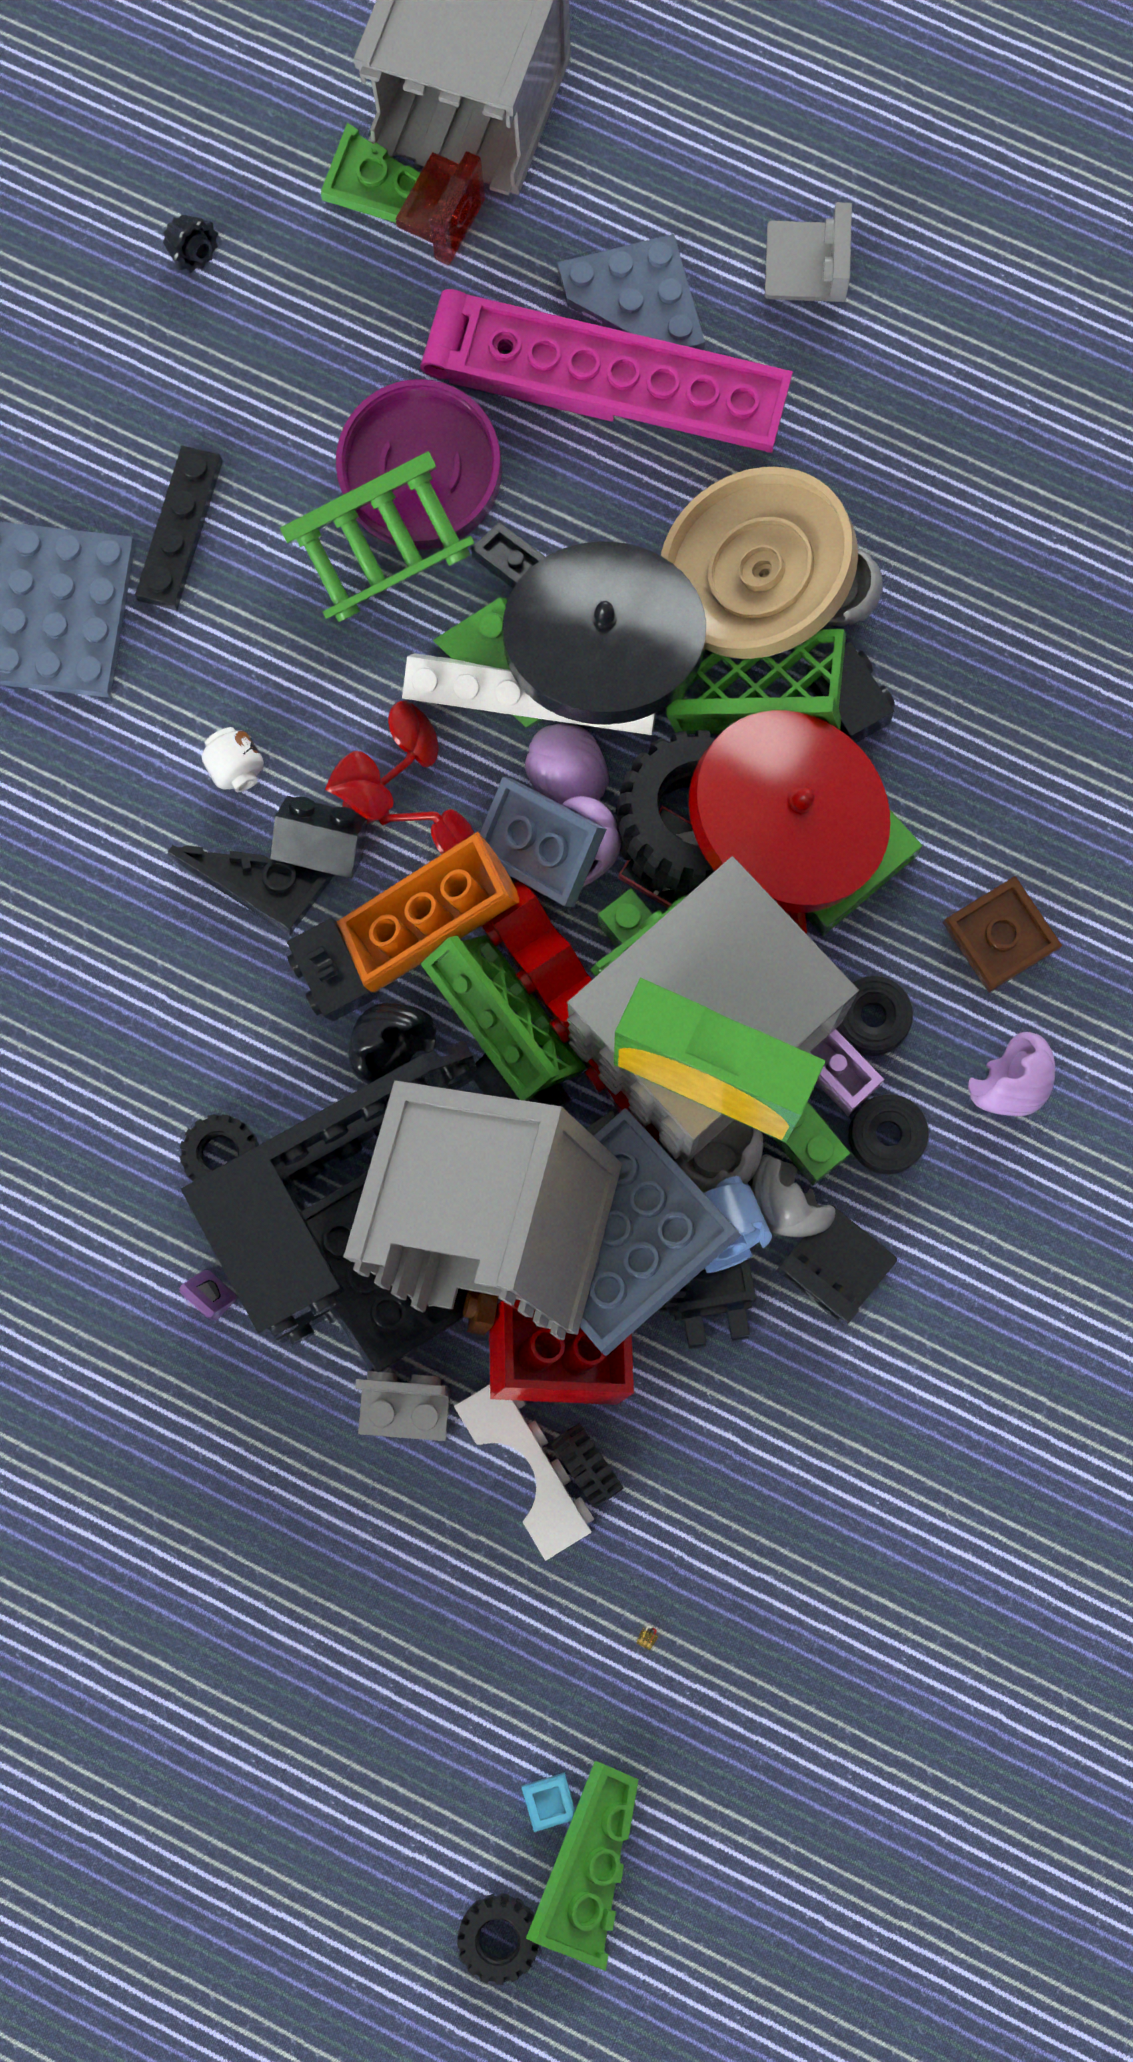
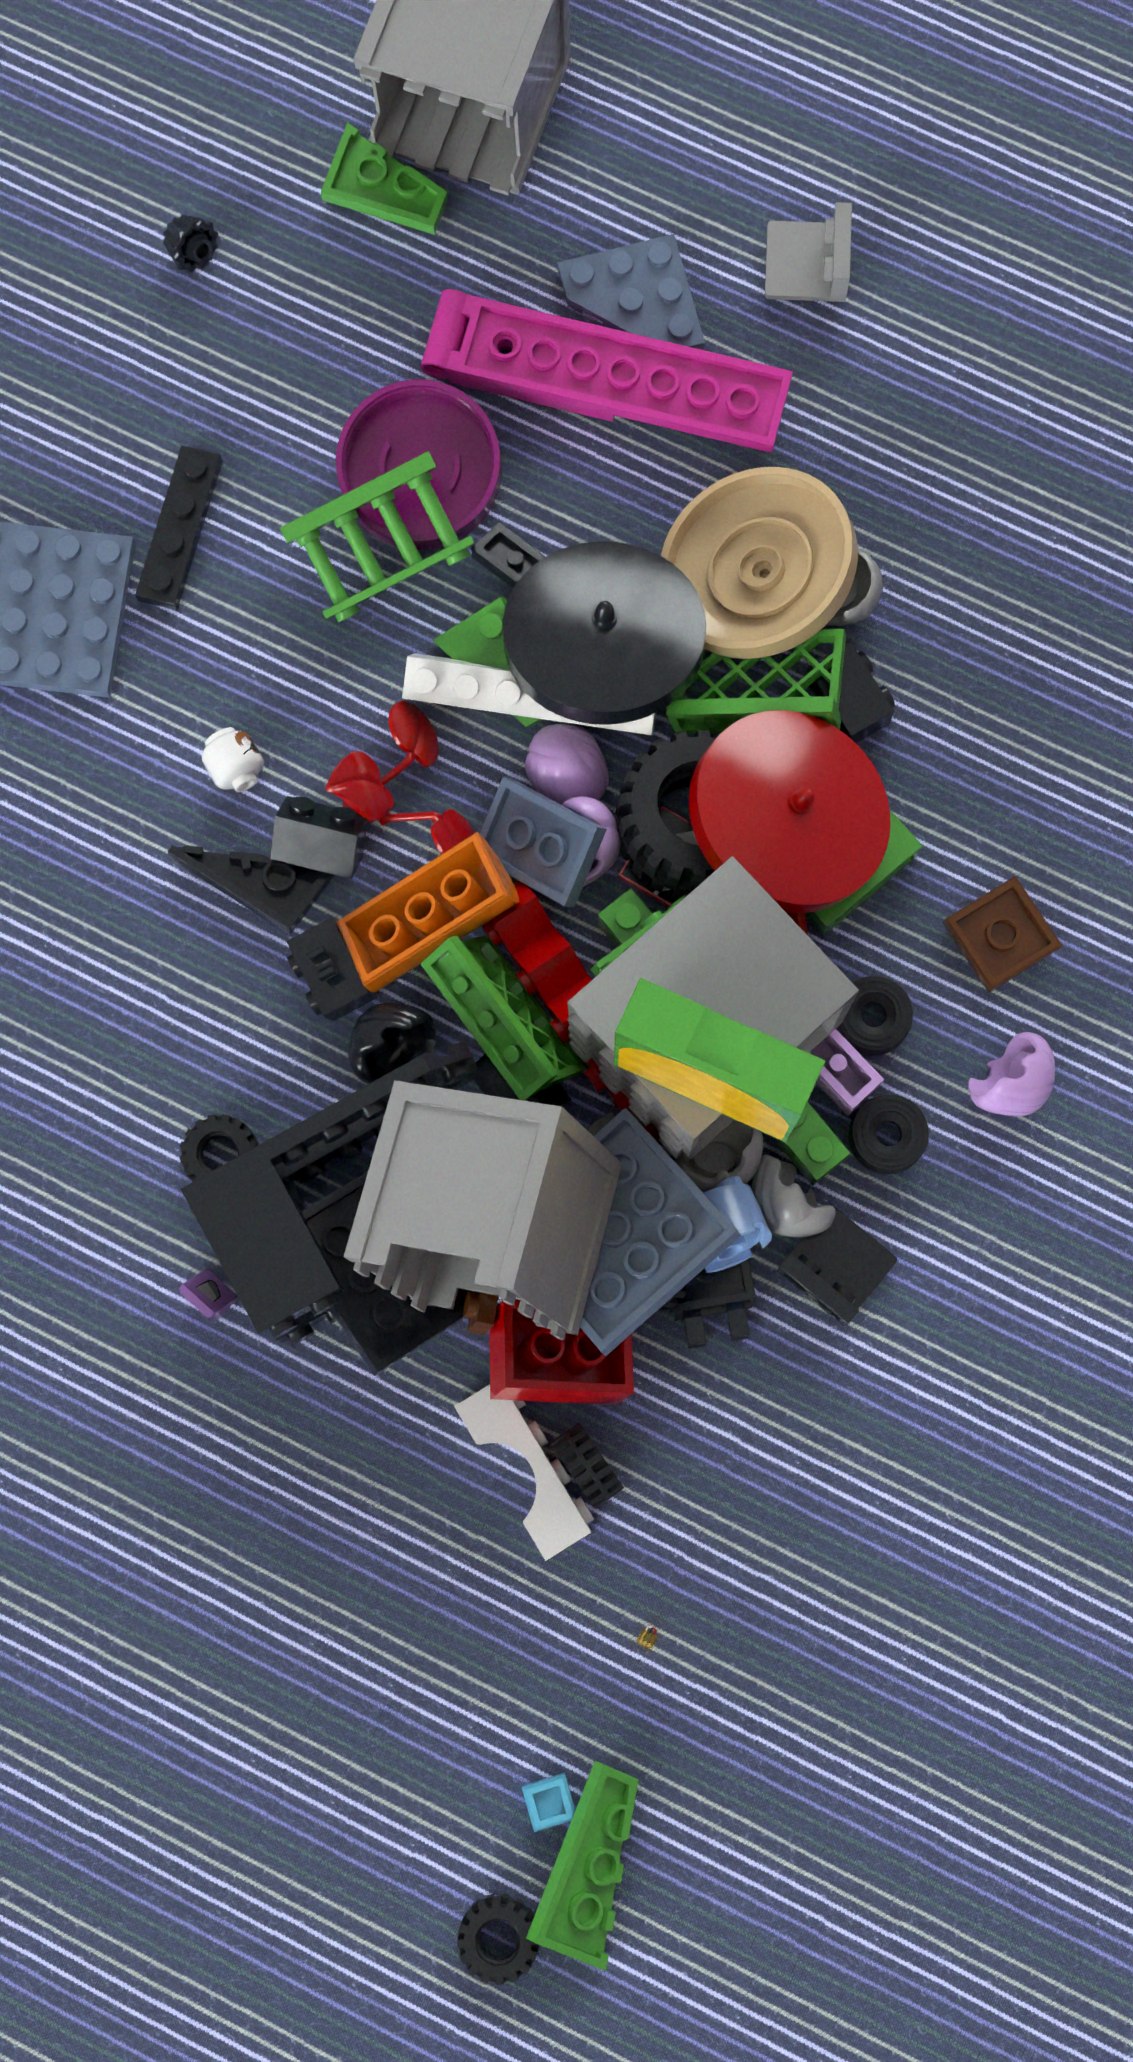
light grey bracket [355,1371,451,1441] -> none
clear red bracket [395,151,485,265] -> none

